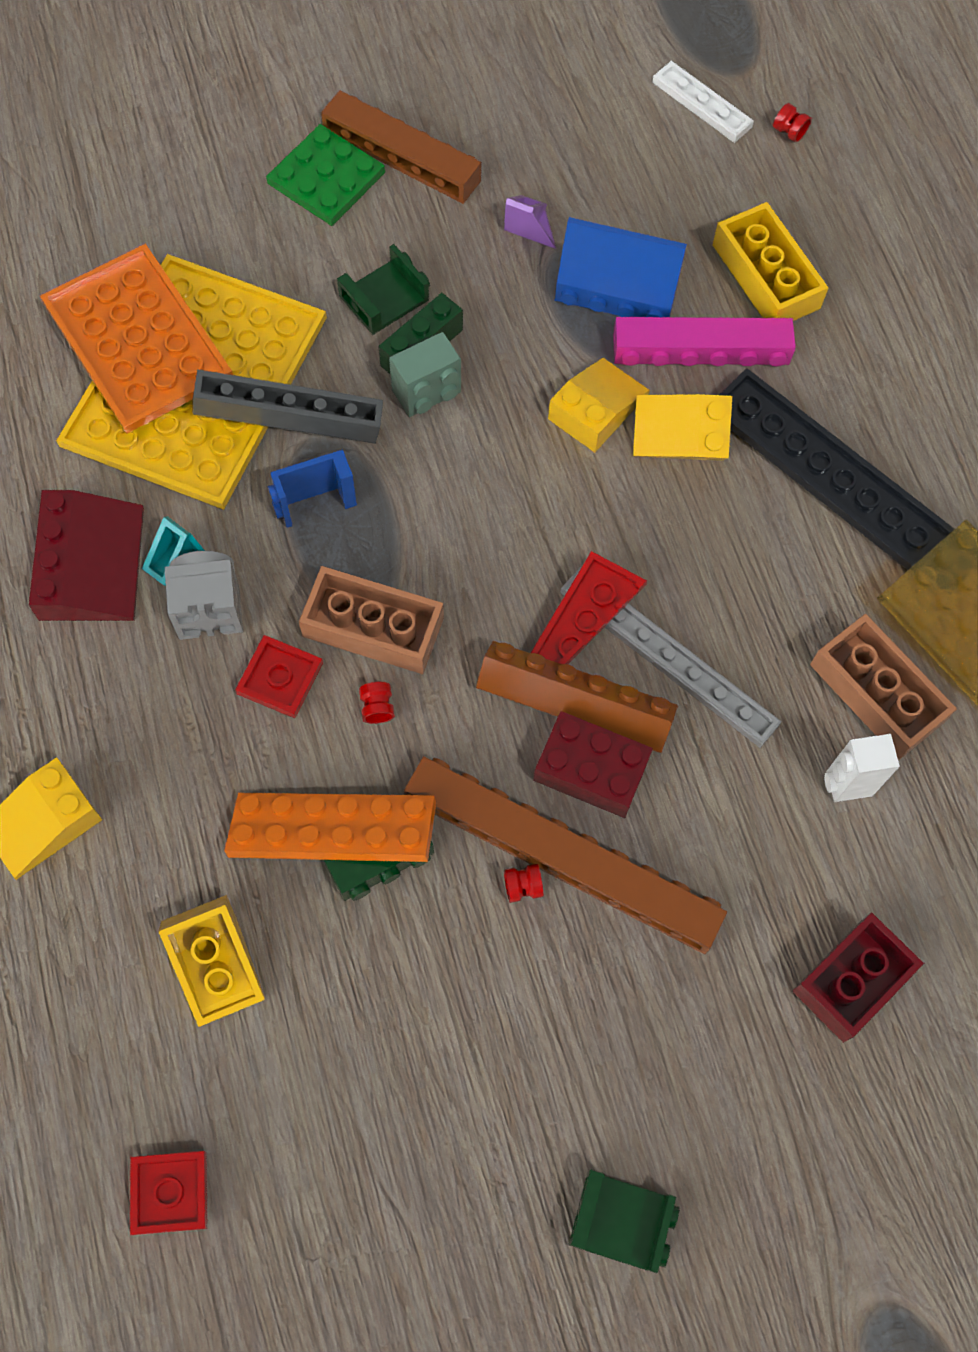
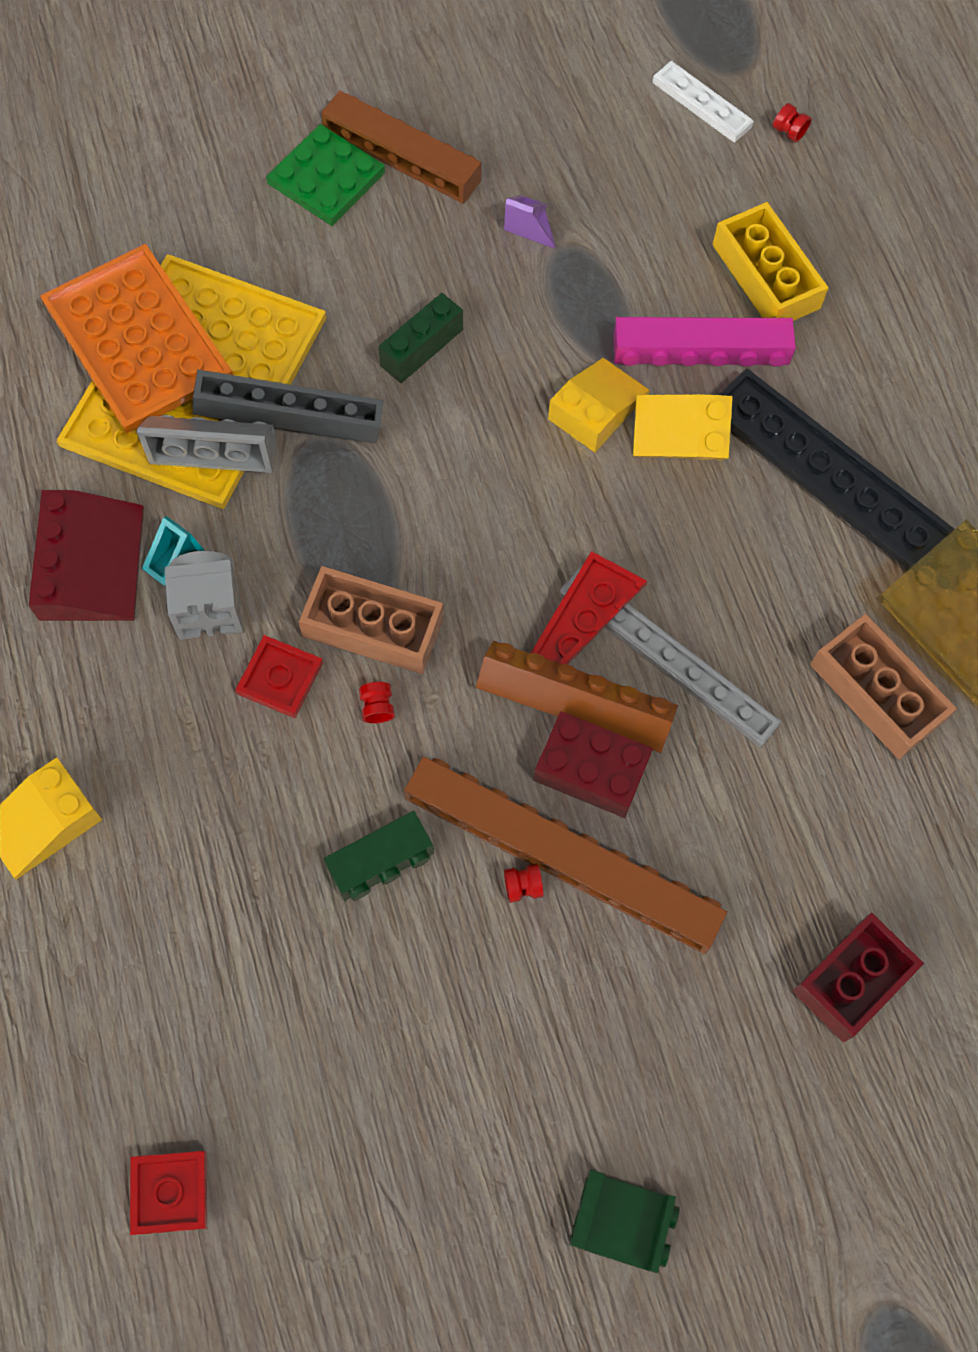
yellow slope [158,895,265,1027] -> none
orange plate [224,793,436,862] -> none
blue panel [268,450,357,528] -> none
dark green panel [337,244,430,335] -> none
sand green brick [389,332,461,417] -> none
blue slope [555,217,687,317] -> none
white brick [824,734,900,802] -> none
none -> light grey slope [137,415,277,473]

